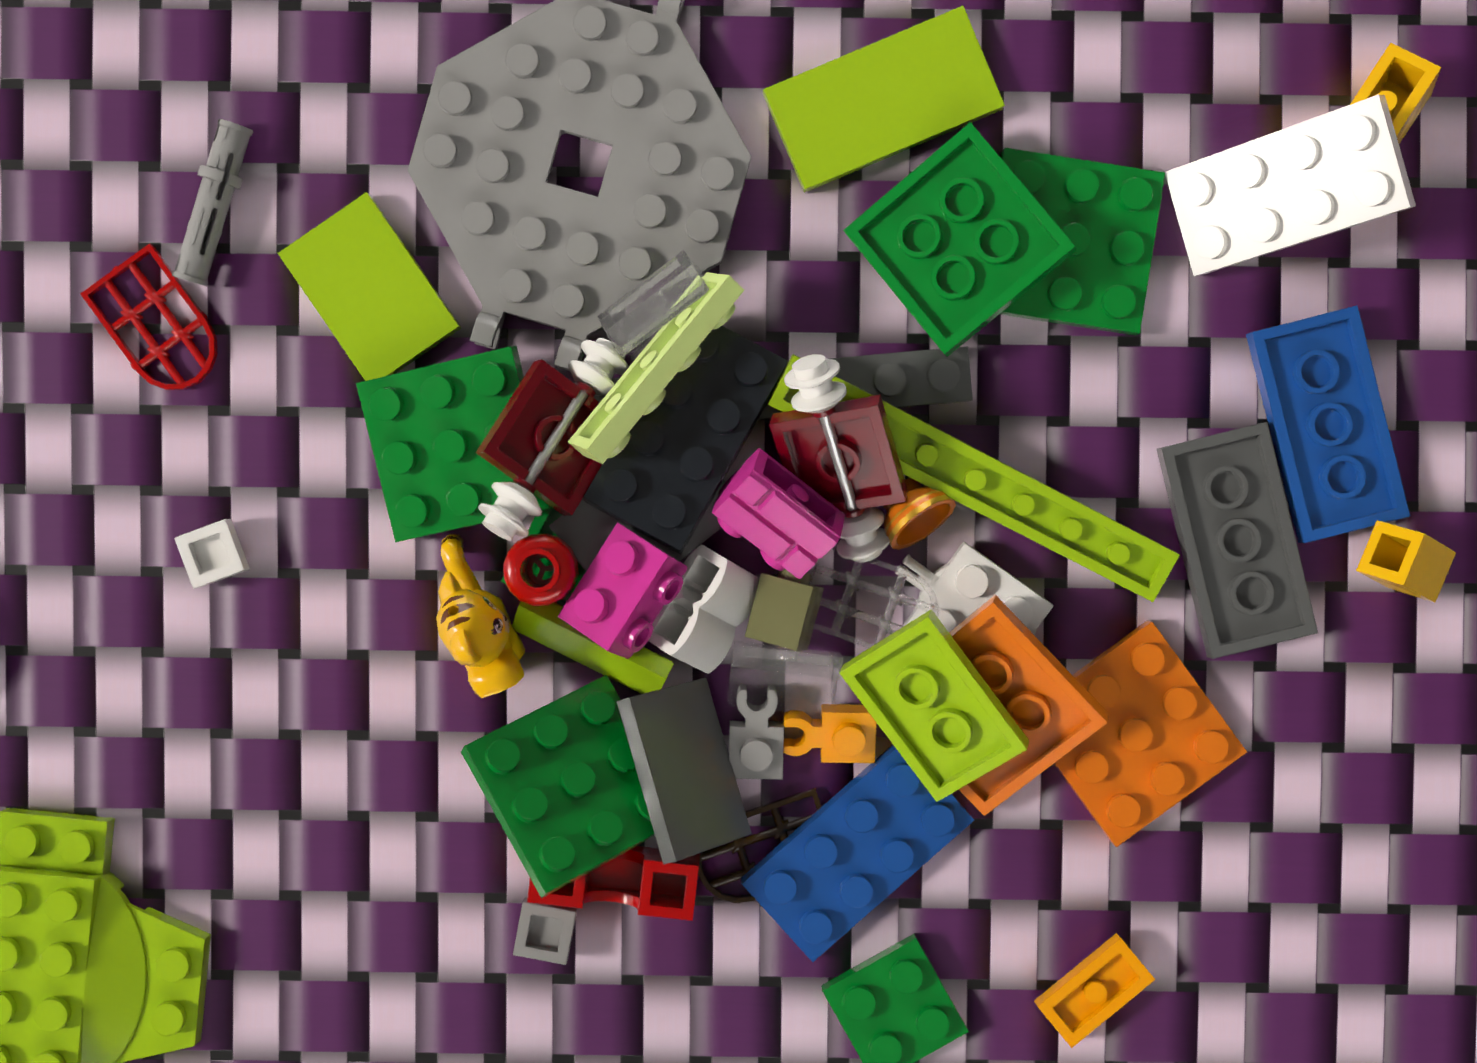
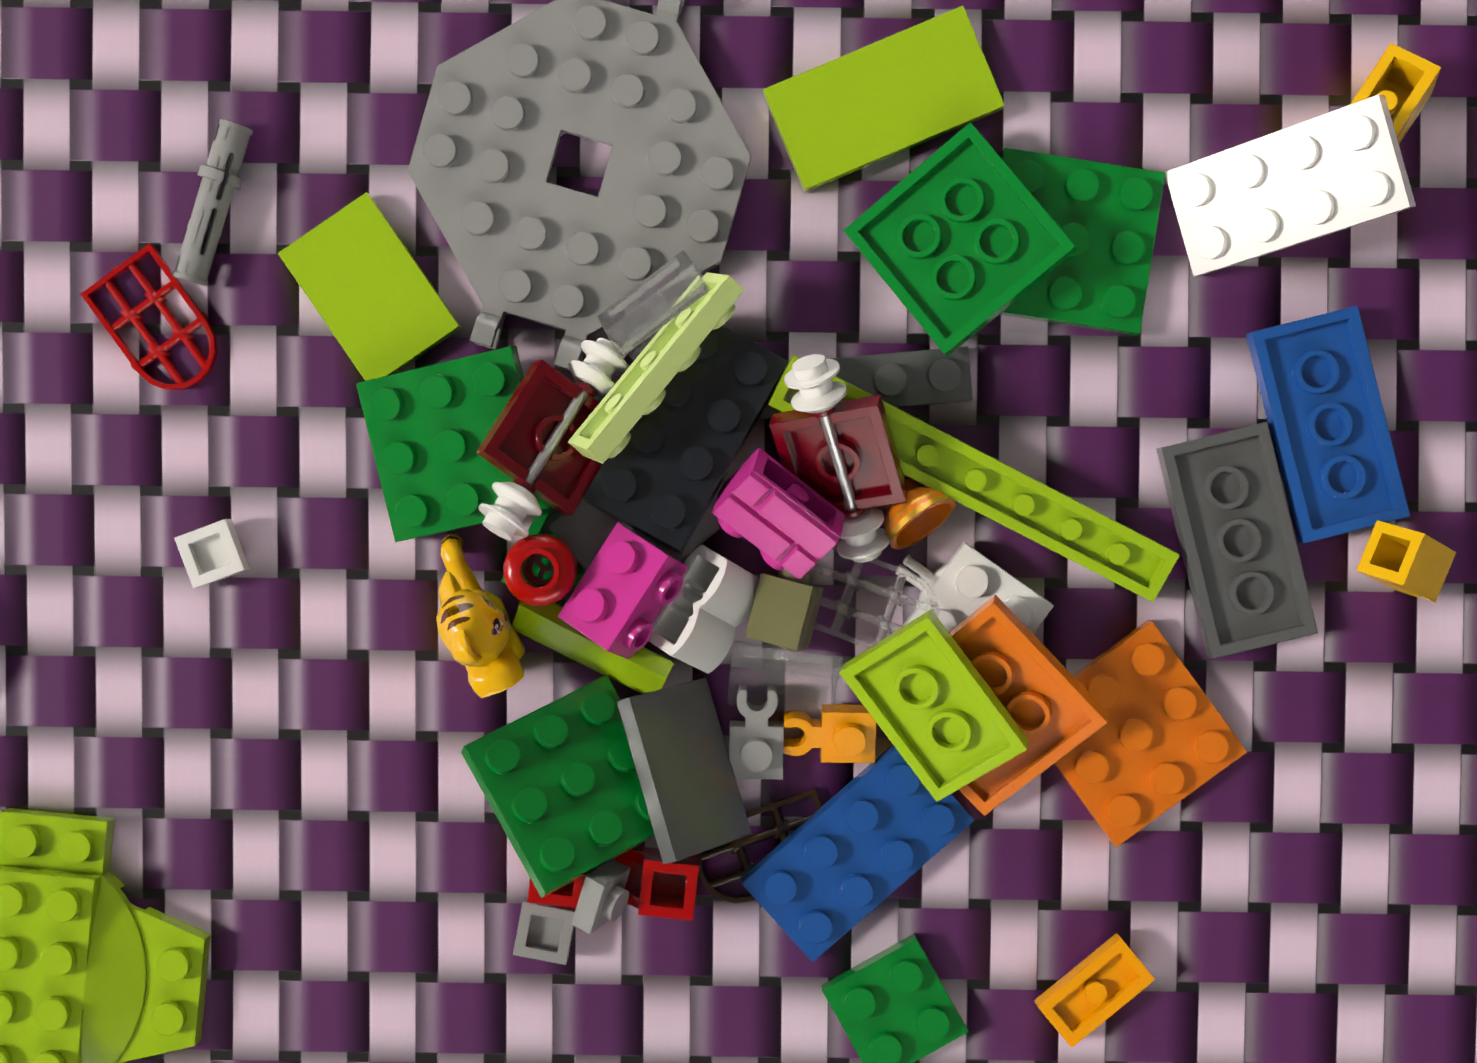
none -> light grey plate [571,859,631,934]

